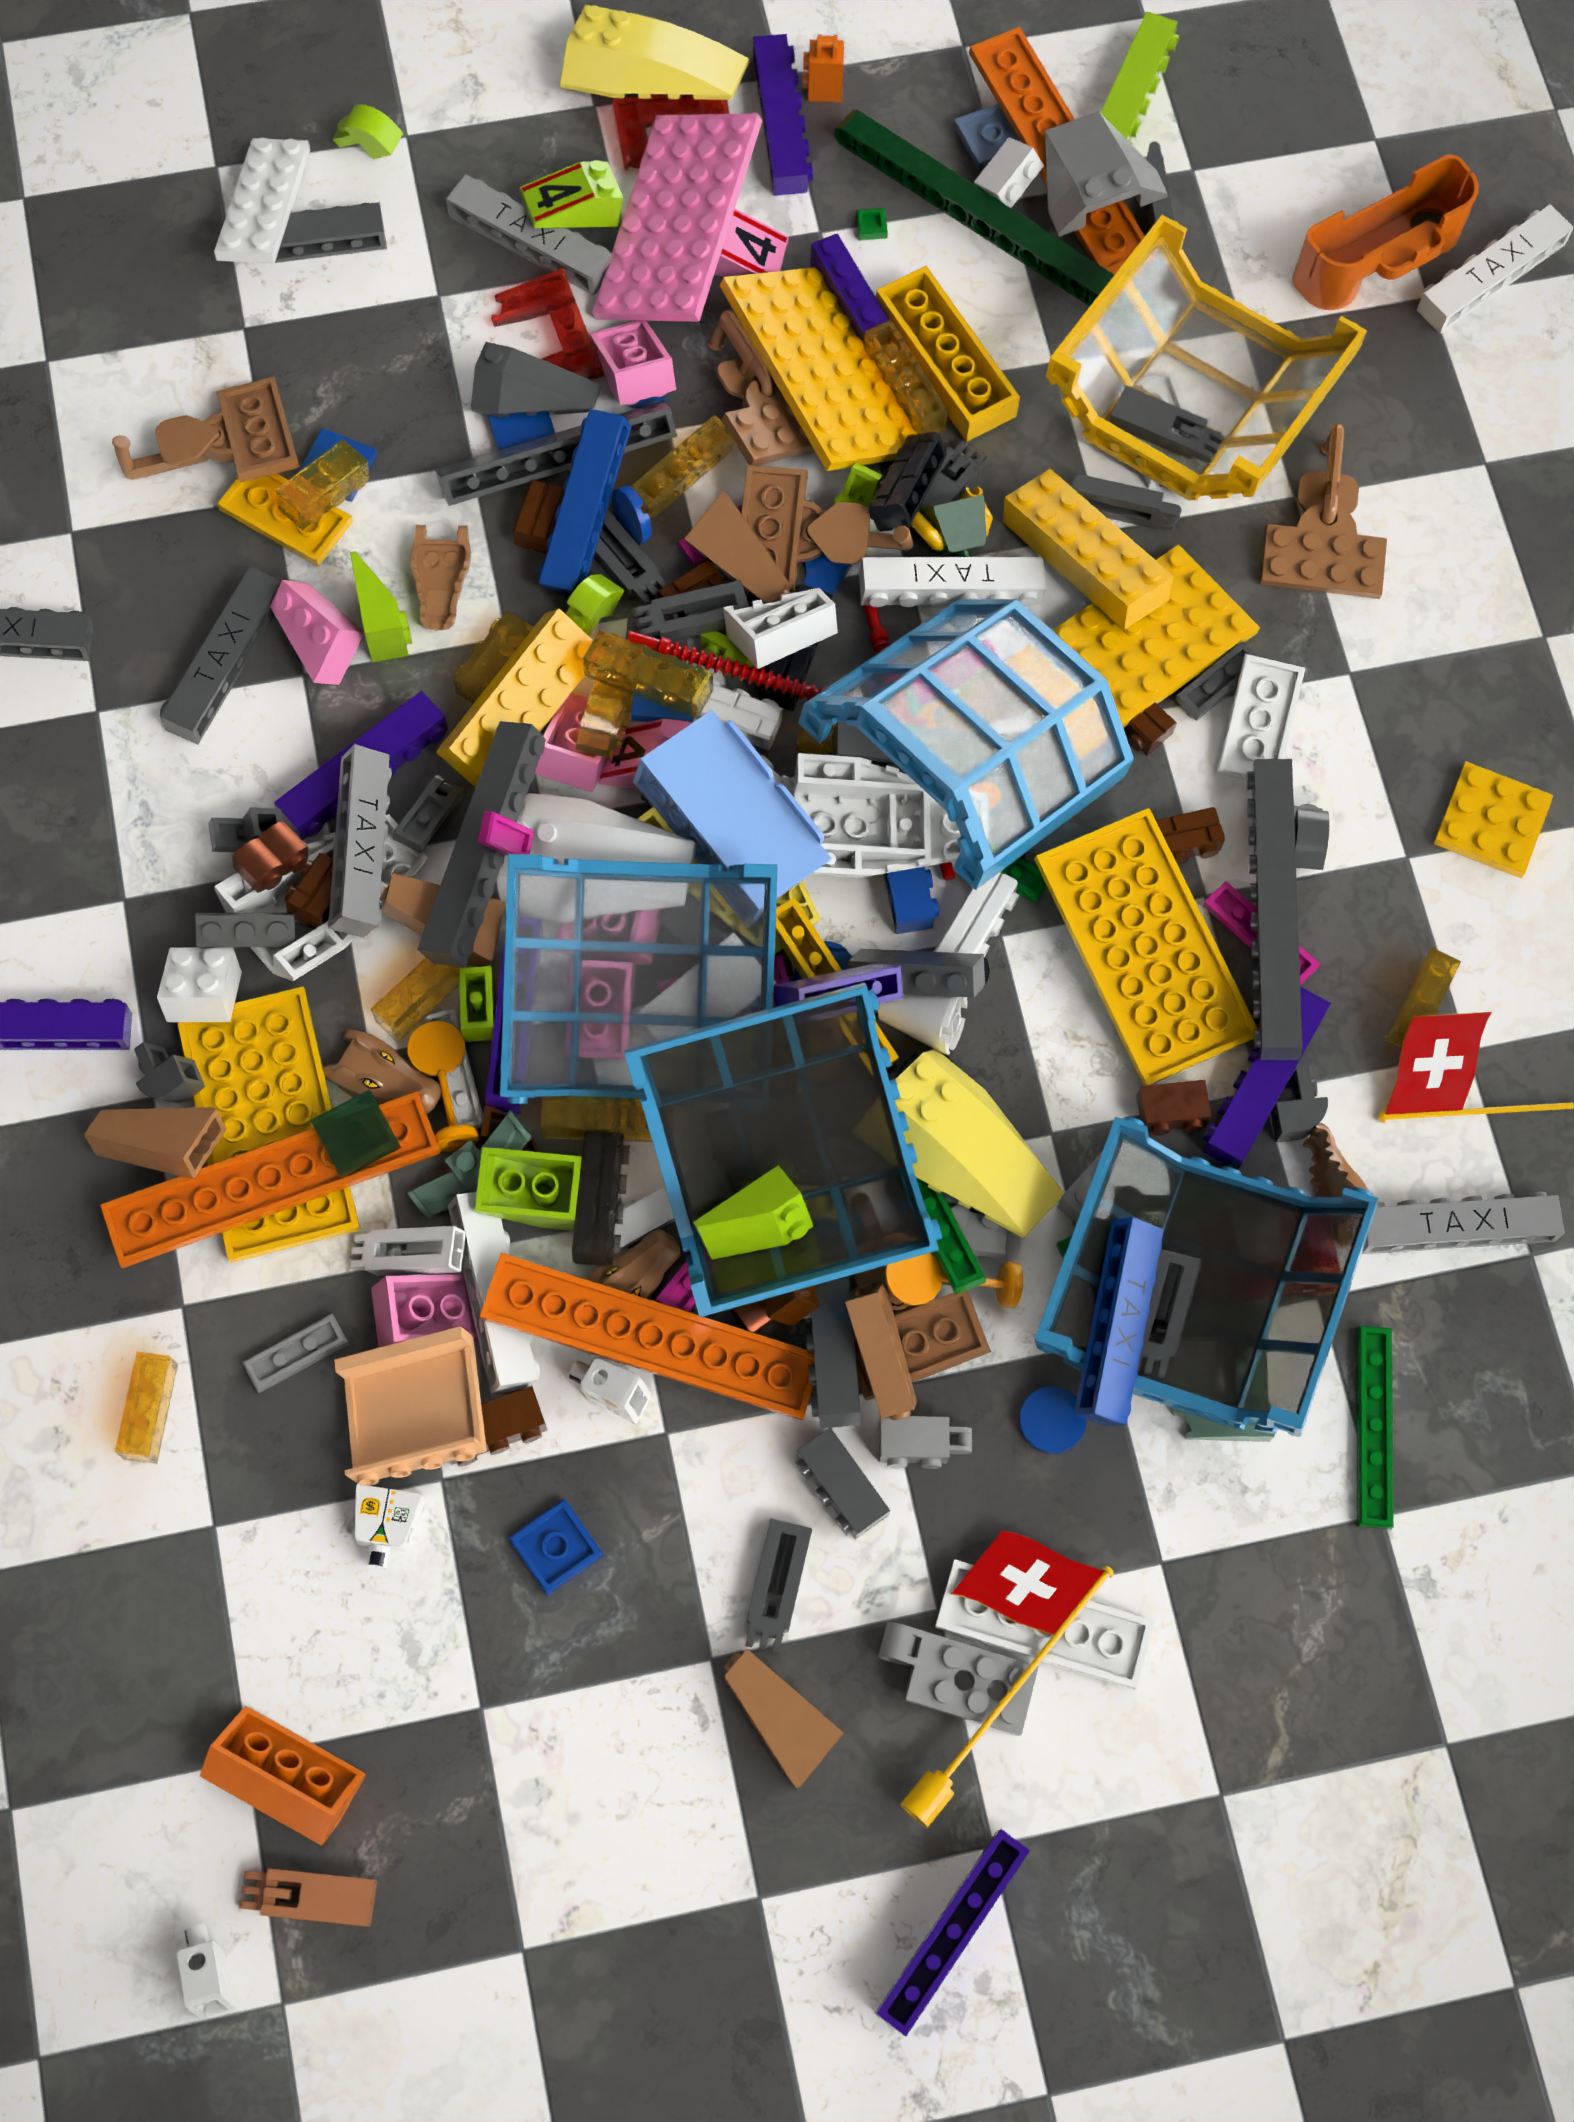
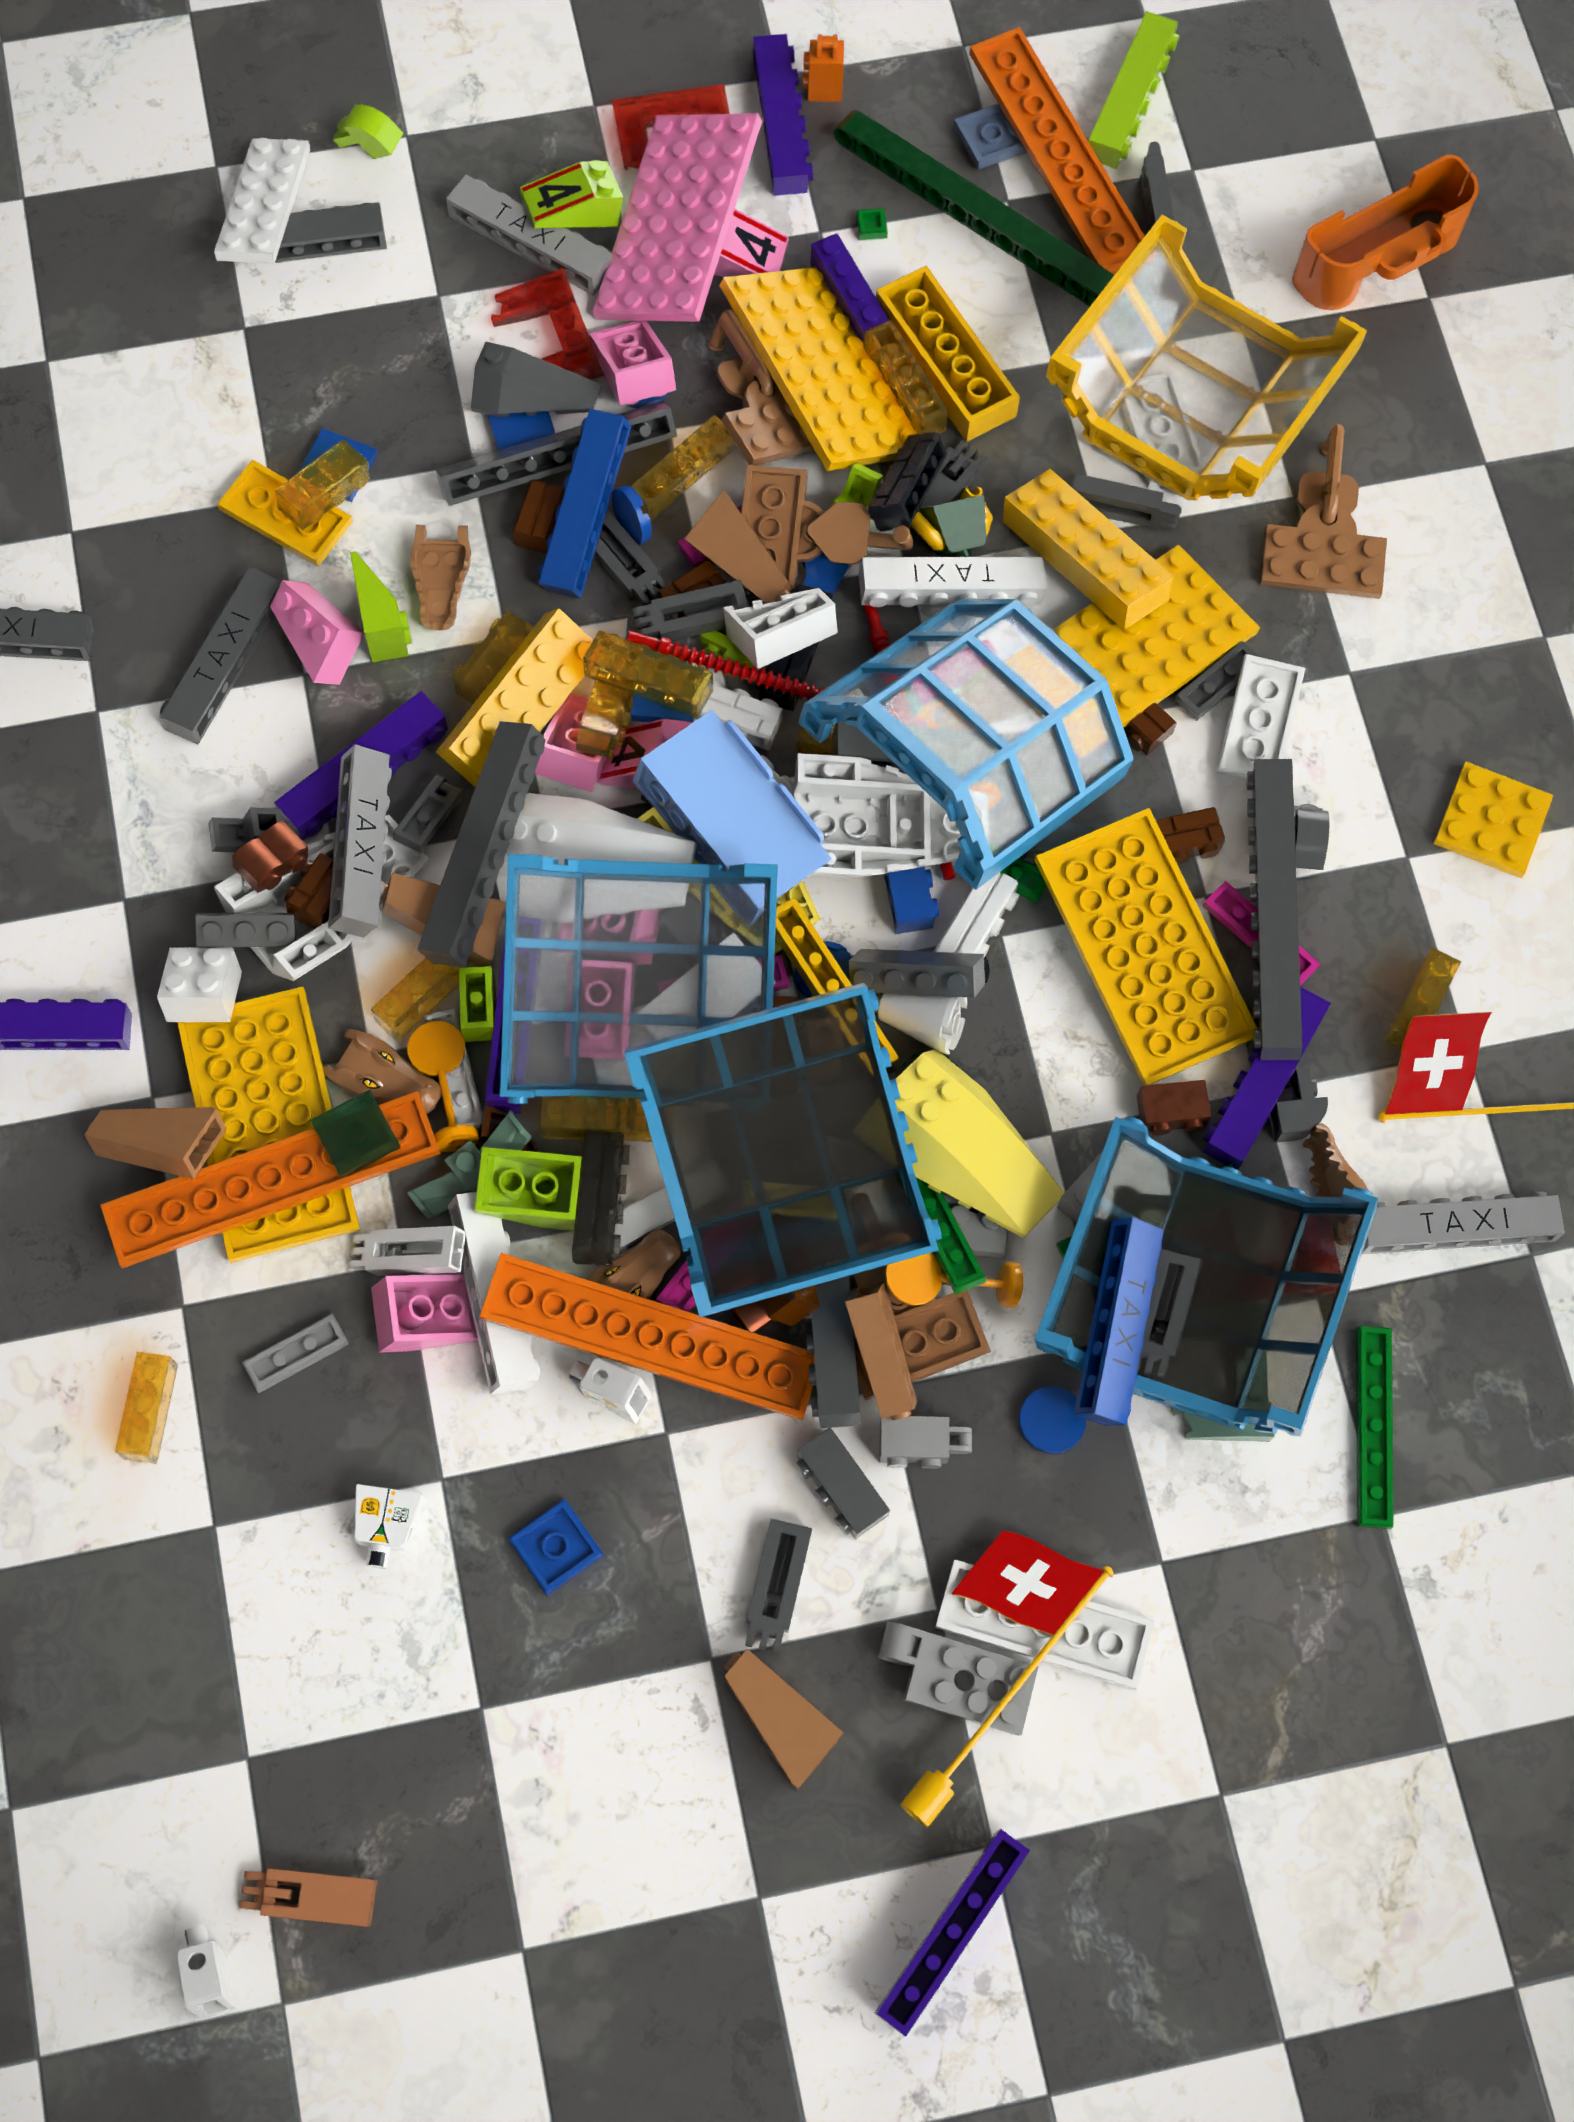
medium nougat plate [112,377,300,482] -> none
dark grey brick [134,1042,205,1103] -> none
orange slope [200,1705,366,1846] -> none
light nougat panel [334,1326,487,1486] -> none
reddish brown brick [449,1386,548,1467] -> none
dark pink tile [478,811,534,856] -> none
light yellow wedge [560,5,749,100] -> none
lime brick [566,574,625,638] -> none
lime slope [693,1165,813,1260] -> none
brick [773,963,903,1022] -> none
white brick [974,137,1044,208] -> none
light grey wedge [1045,111,1168,237] -> none
dark grey hinge [1109,385,1224,463] -> none
white brick [1416,204,1574,334] -> none

